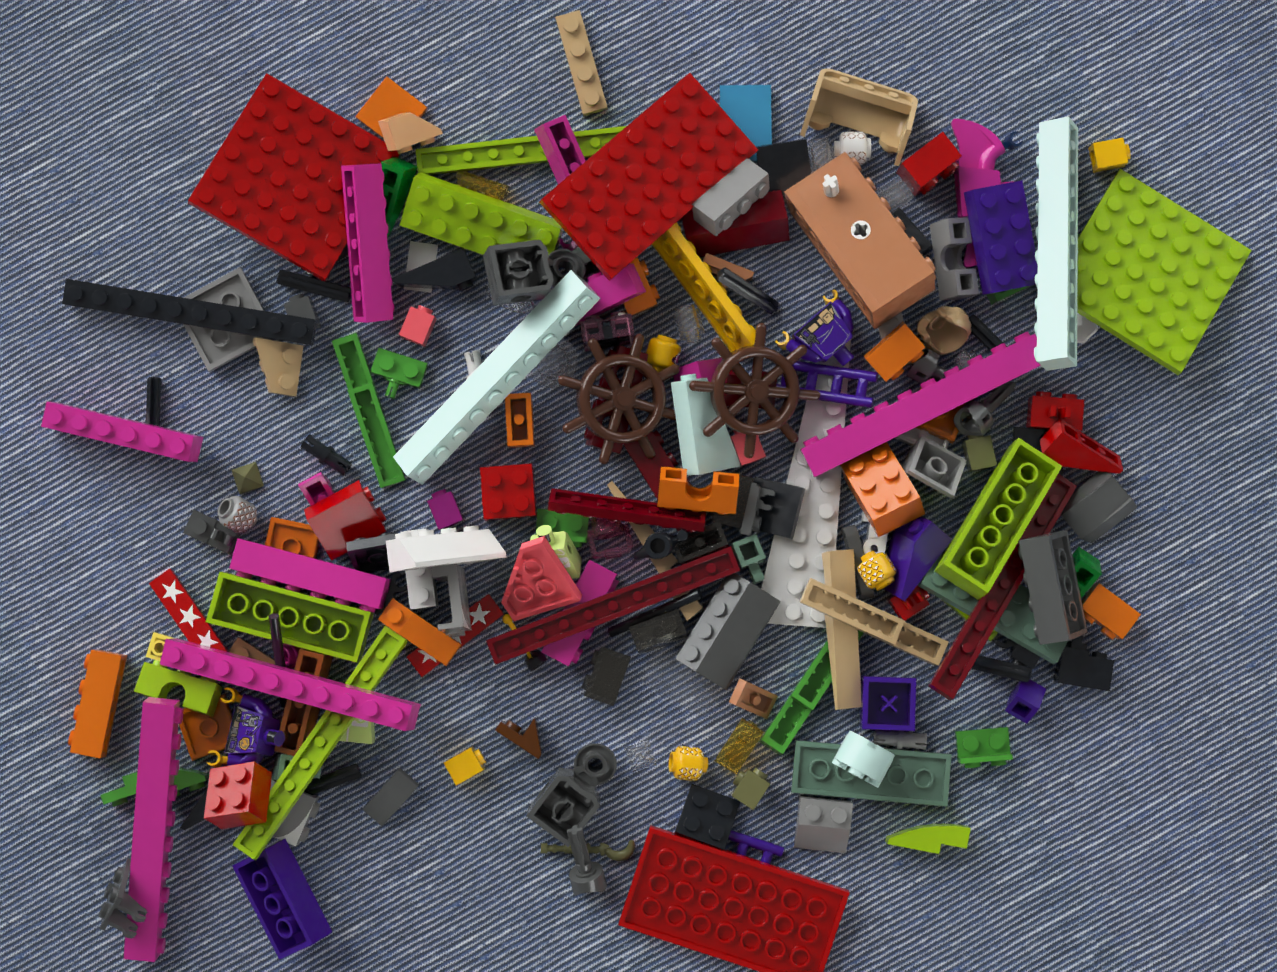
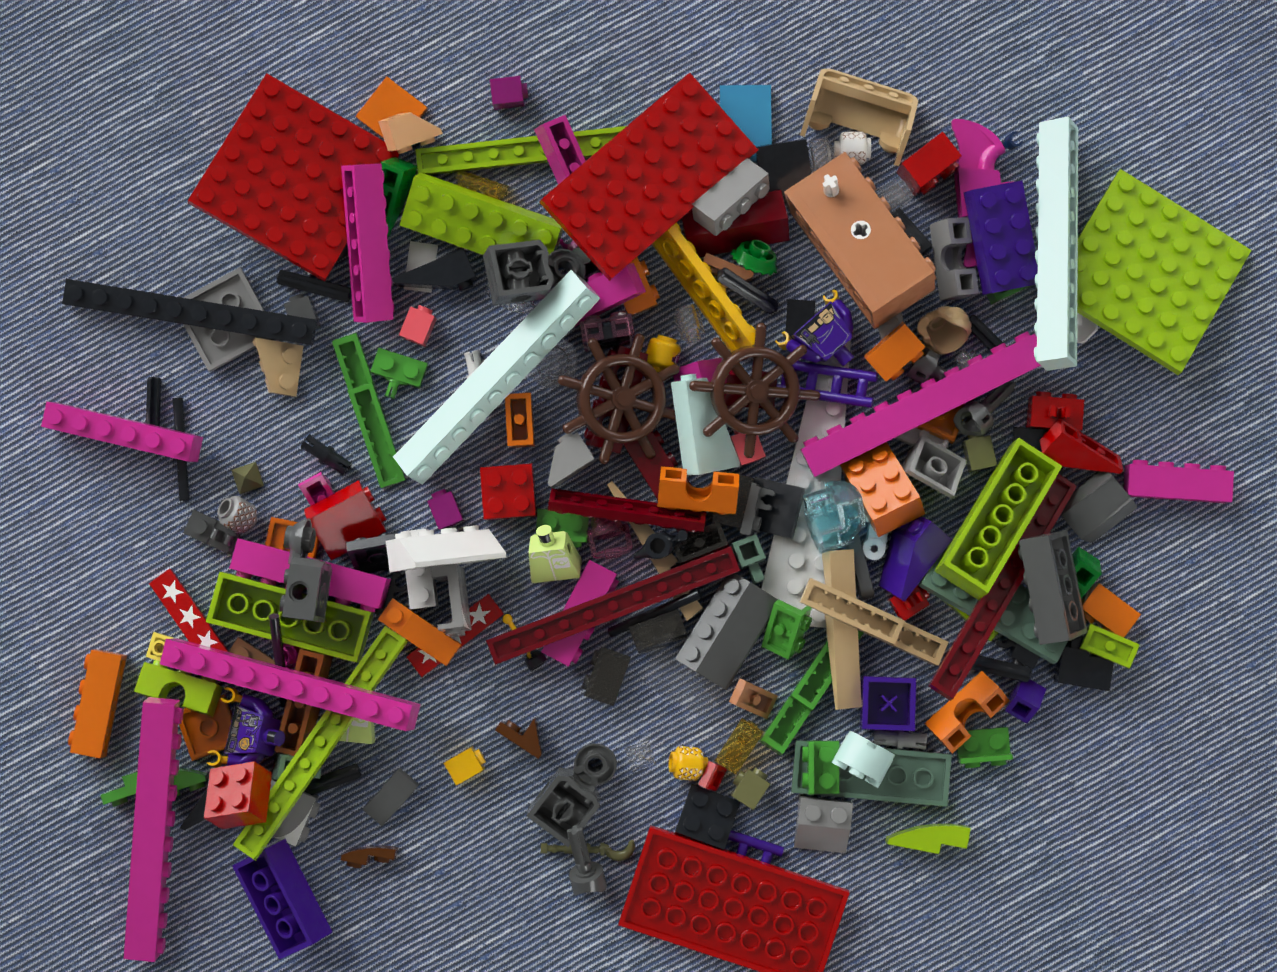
dark grey plate [98,858,147,938] -> none
coral plate [501,536,582,621] -> none
tan plate [555,10,608,116] -> none
yellow head [857,550,896,591] -> none
yellow brick [1088,138,1131,173] -> none
none -> black bar [172,398,190,501]
none -> dark grey brick [280,518,332,623]
none -> reddish brown slope [340,845,399,868]
none -> magenta brick [490,76,528,110]
none -> light grey slope [548,432,596,489]
none -> red tile [698,761,727,792]
none -> green piece [730,240,778,276]
none -> bright green bracket [761,599,812,660]
none -> black sticker [785,299,816,340]
none -> bright green bracket [802,741,839,795]
none -> clear light blue brick [803,481,866,554]
none -> orange arch [924,671,1010,754]
none -> lime plate [1080,624,1140,669]
none -> dark pink brick [1123,460,1234,503]

